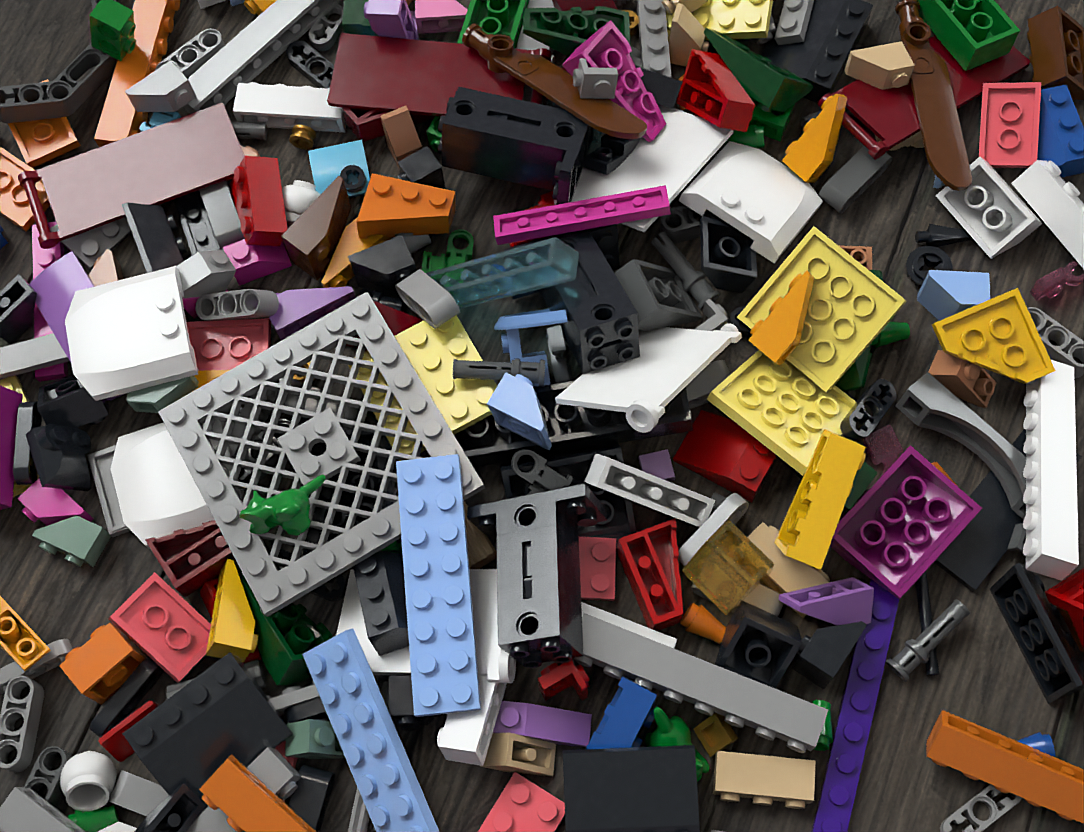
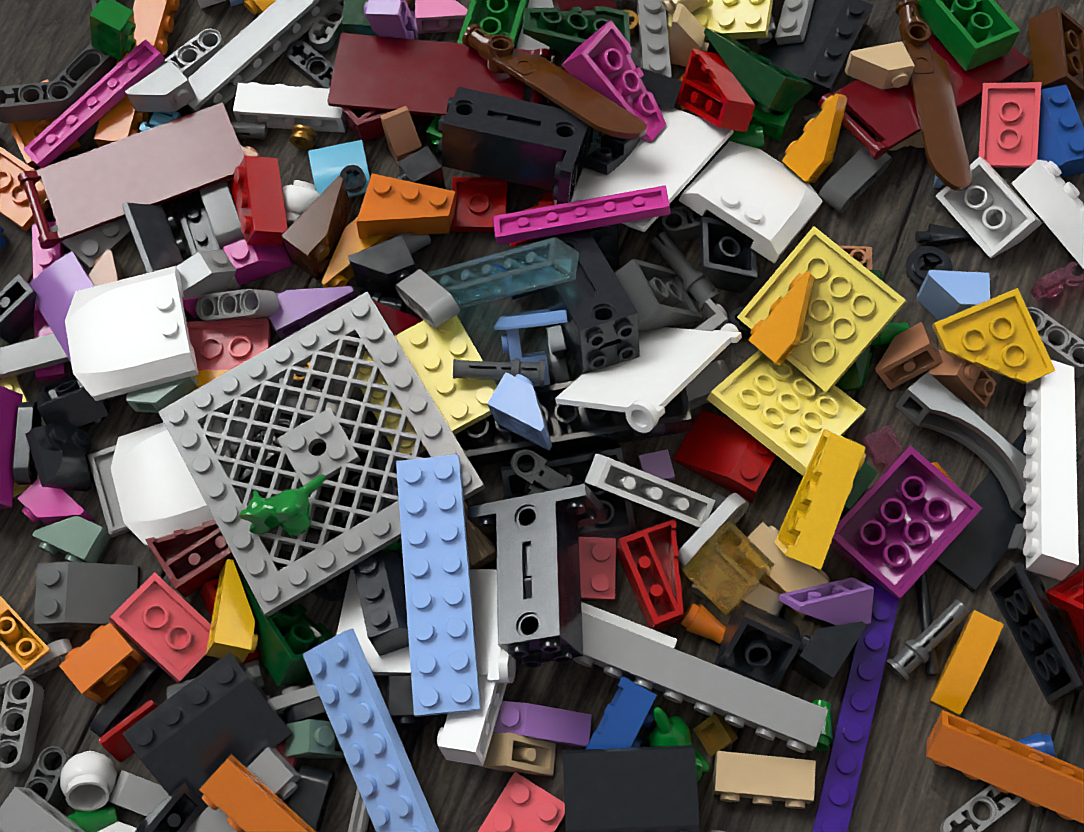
green piece [421,229,474,287] -> none
red bracket [537,661,590,701] -> none
light grey bracket [573,58,618,99] -> none
black beam [840,379,897,443] -> none
none -> dark pink plate [23,39,166,168]
none -> dark grey slope [34,562,140,632]
none -> red plate [450,177,508,232]
none -> nougat slope [875,322,943,390]
none -> light orange slope [930,610,1004,716]

